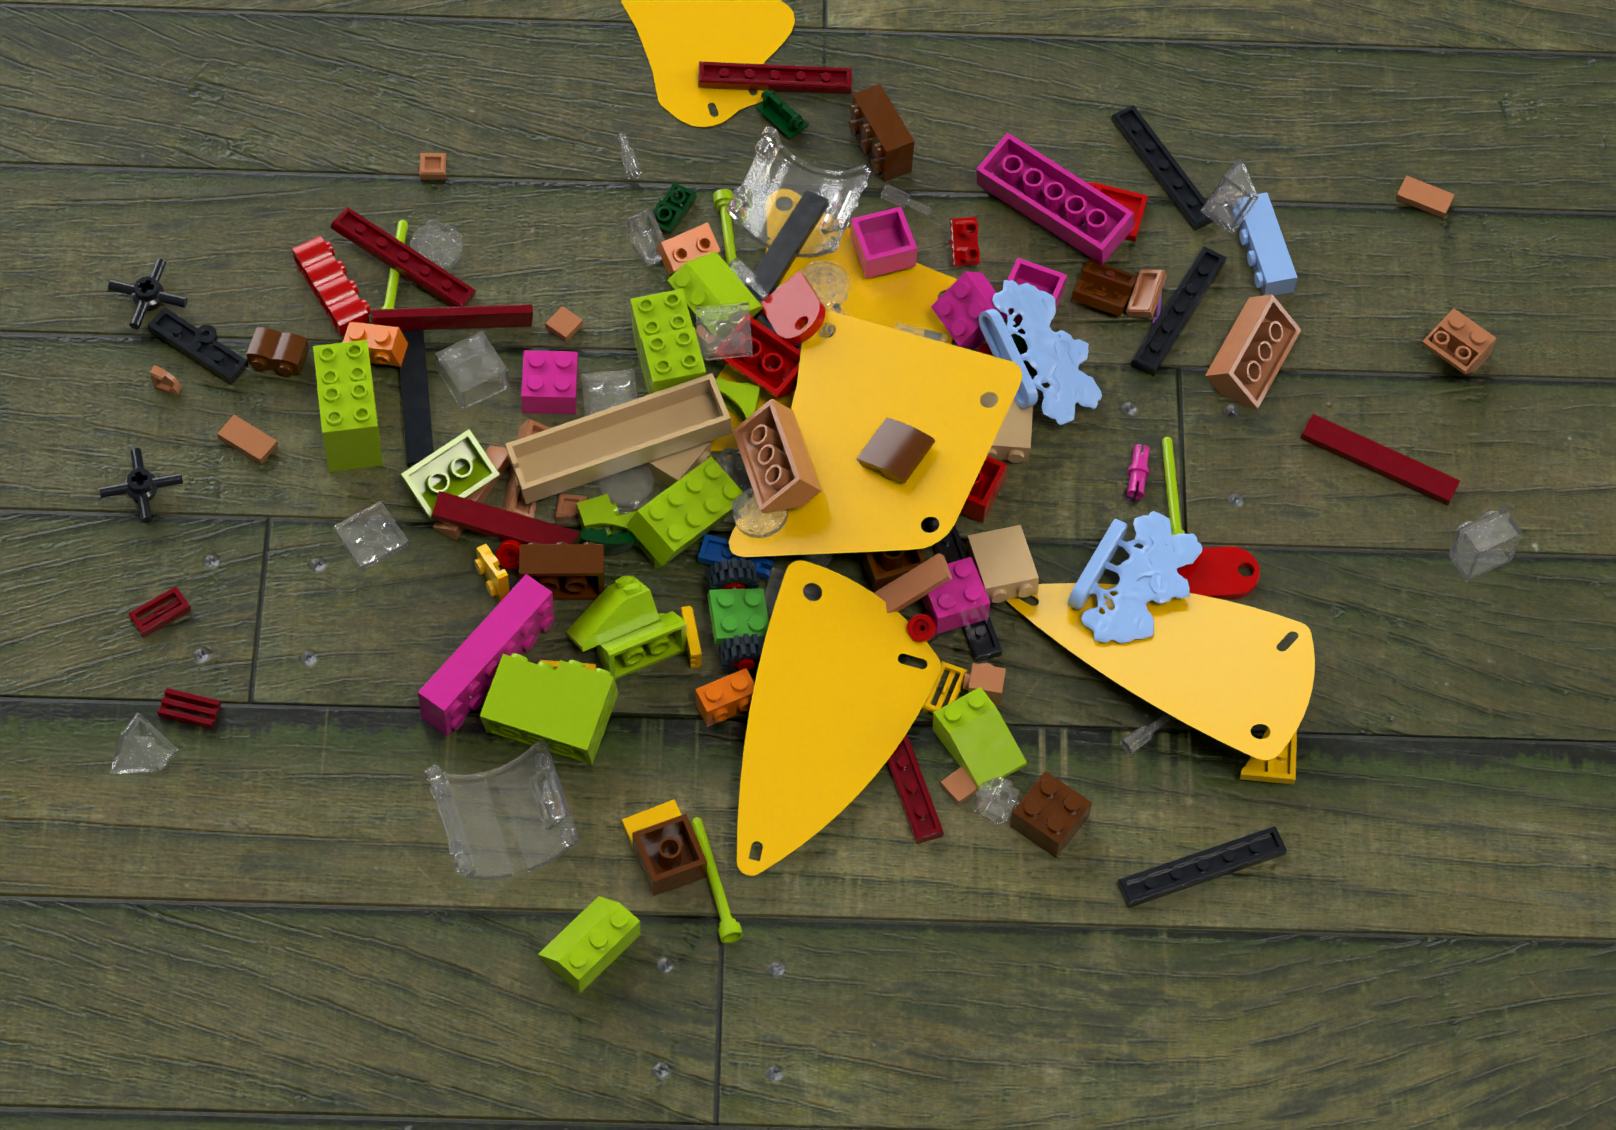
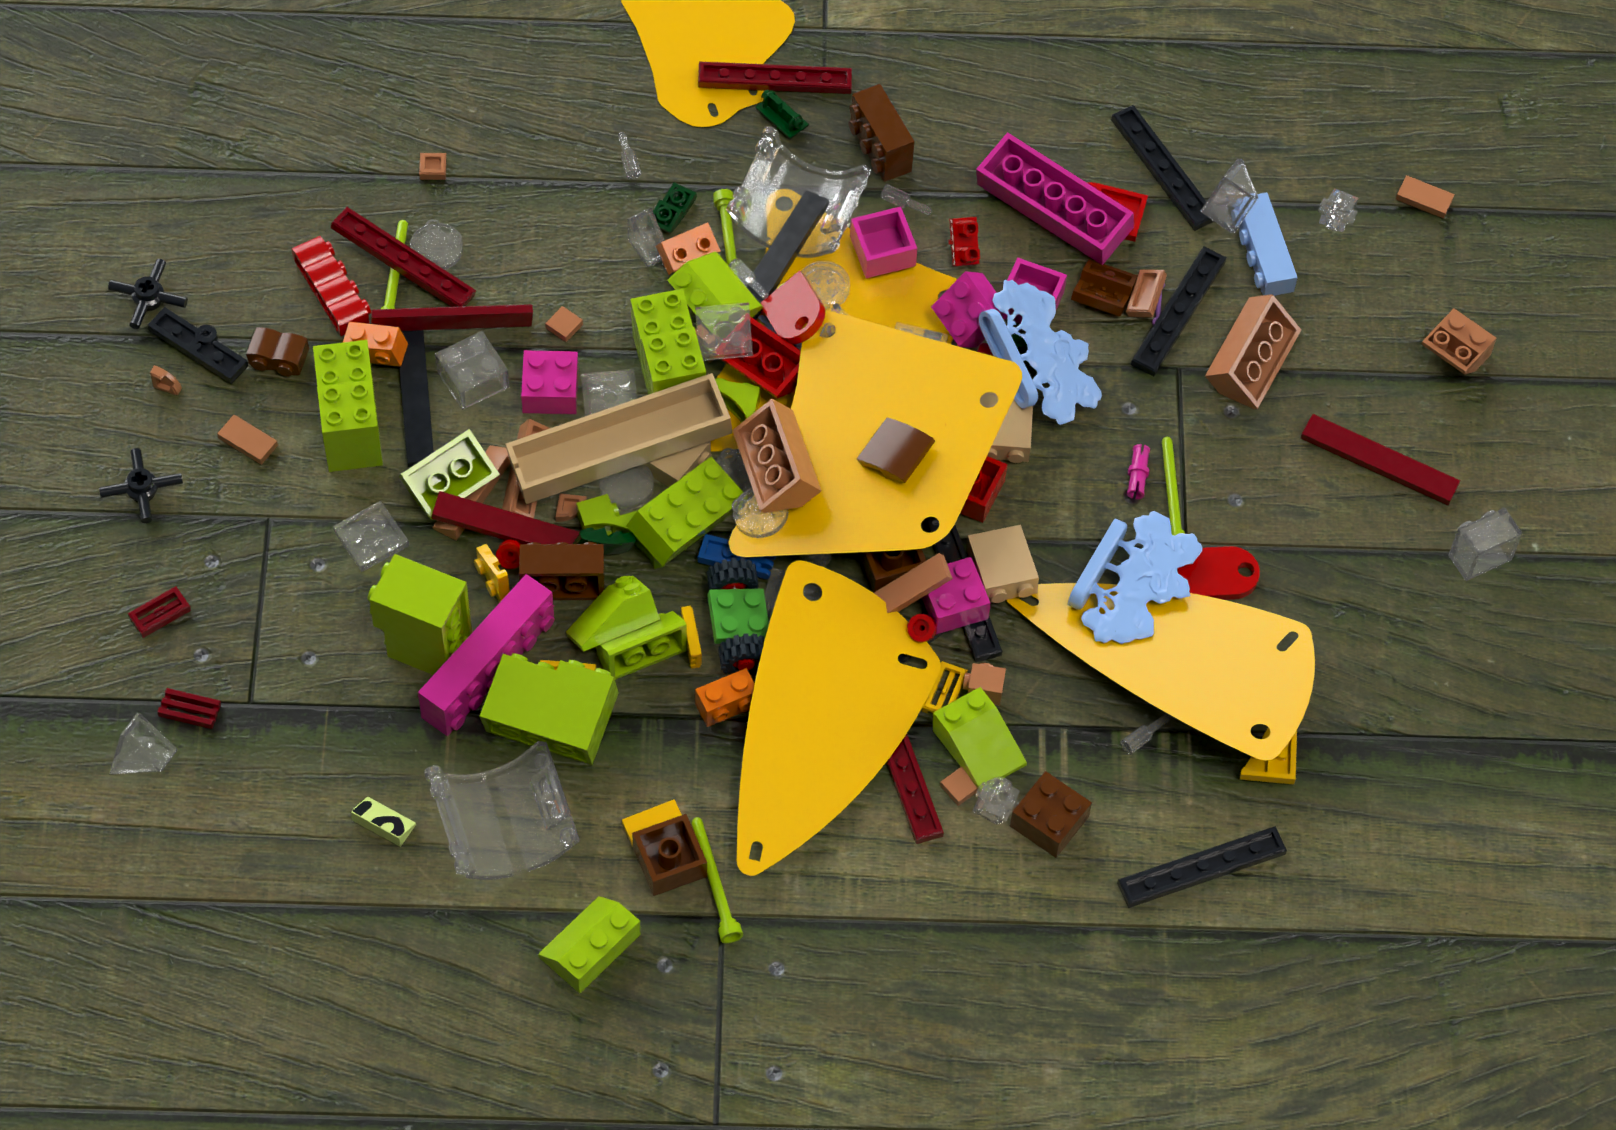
none -> yellowish green slope [351,797,416,847]
none -> lime piece [368,554,472,675]
none -> clear brick [1318,188,1359,232]

